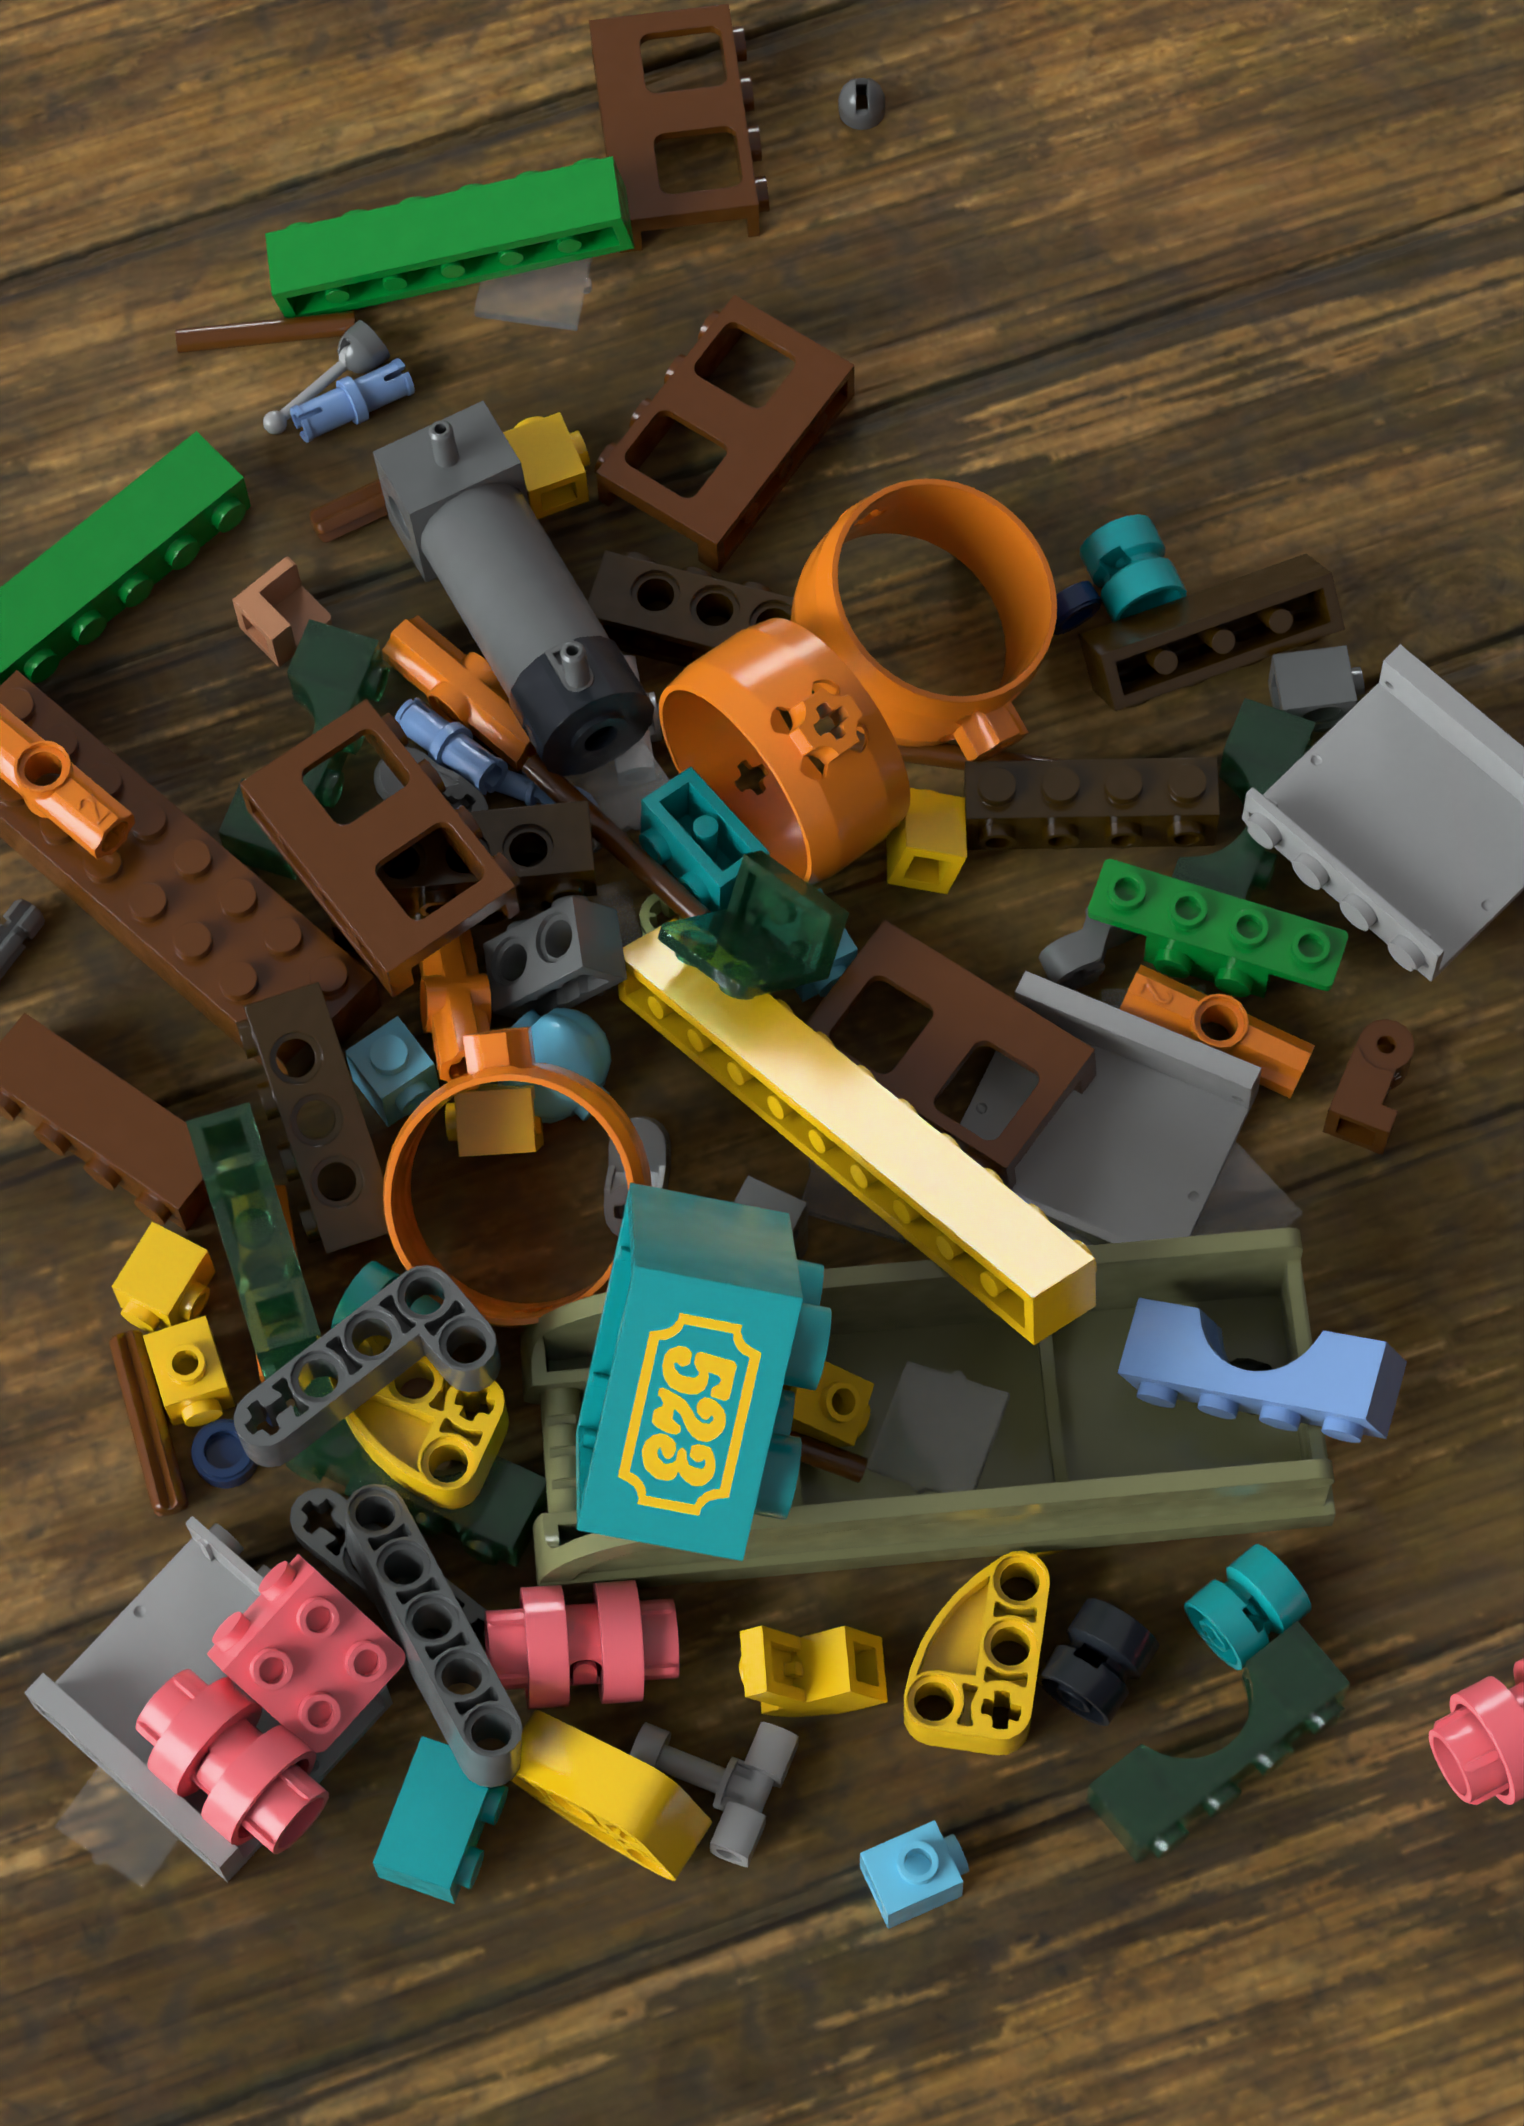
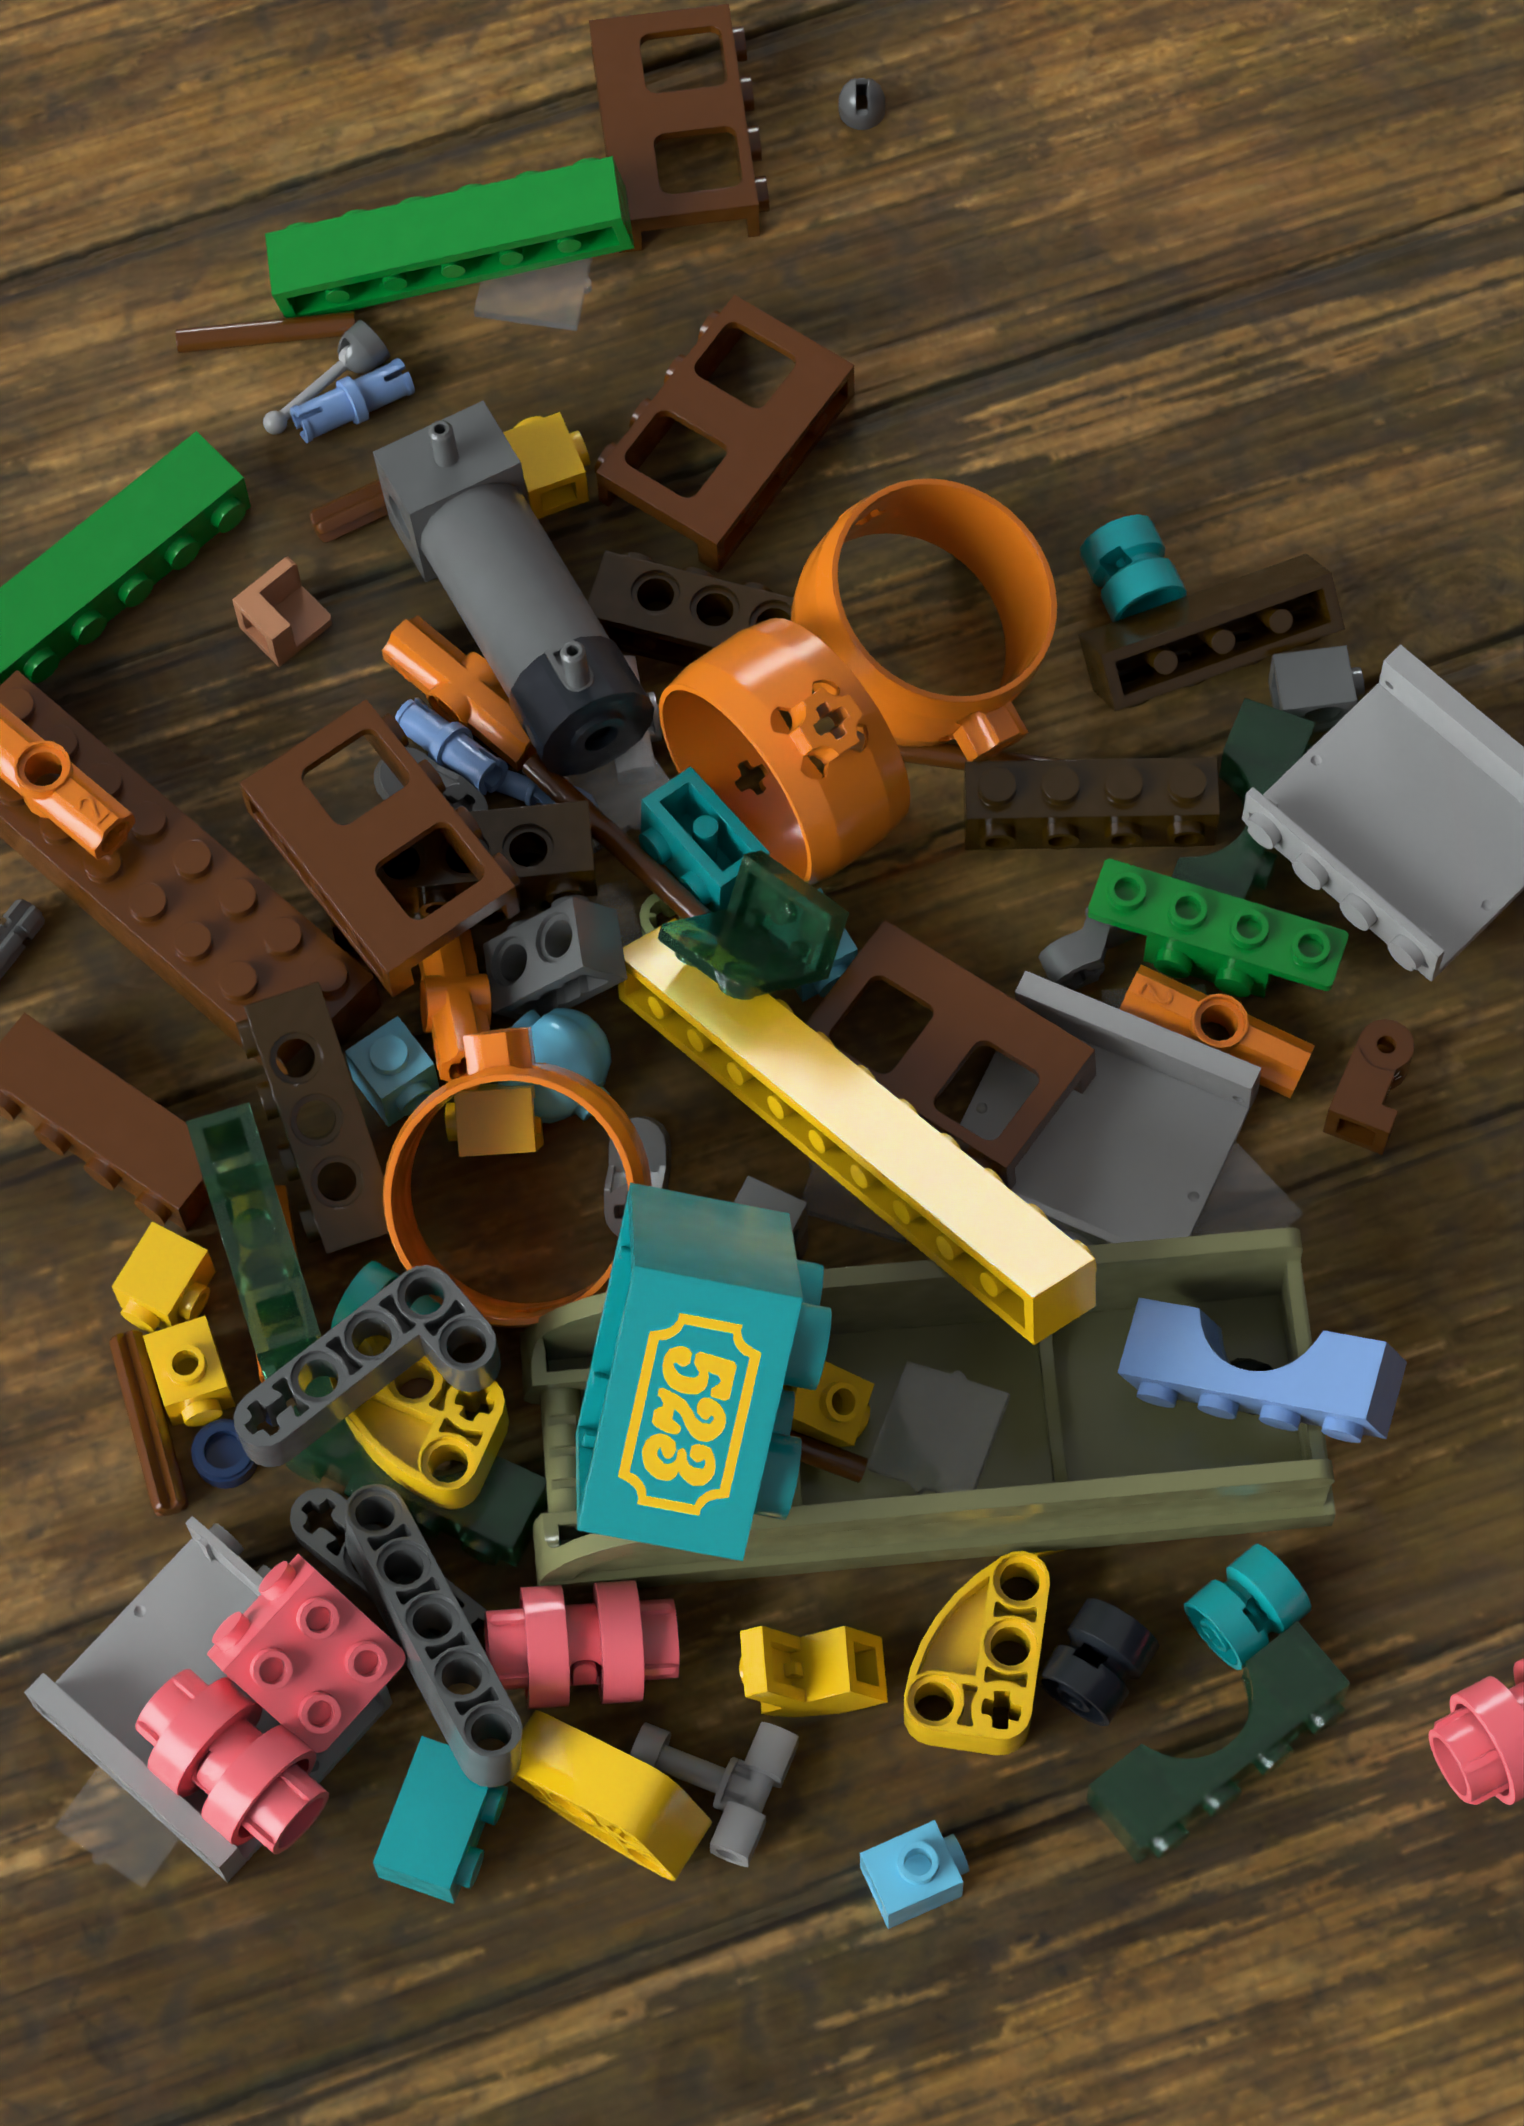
clear green arch [218,619,389,880] -> none
yellow brick [886,788,967,894] -> none
dark blue tile [1054,581,1102,635] -> none

